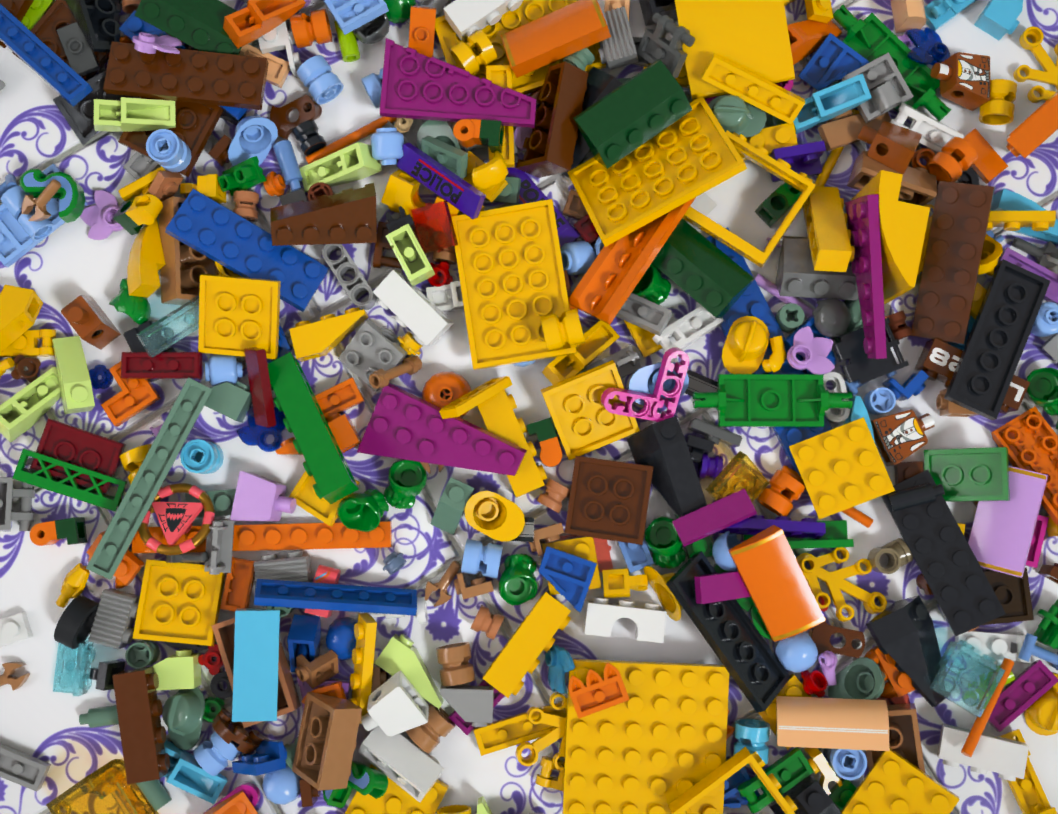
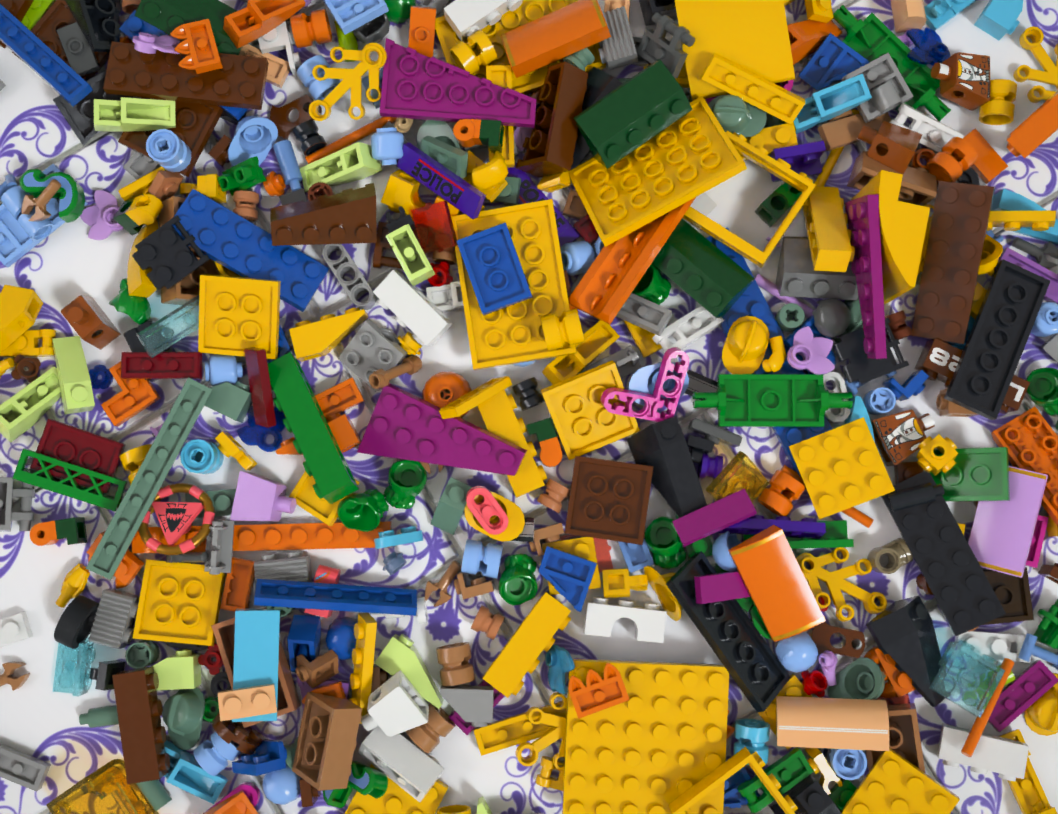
none -> black plate [132,215,210,290]
none -> orange plate [171,19,223,74]
none -> yellow plate [215,431,257,471]
none -> light nougat plate [218,683,277,721]
none -> yellow plant [309,43,387,121]
none -> medium azure plate [374,526,423,549]
none -> blue plate [457,222,533,315]
none -> coral plate [466,486,508,535]
none -> black wheel [512,377,545,411]
none -> yellow slope [537,171,571,193]
none -> yellow brick [916,434,958,476]

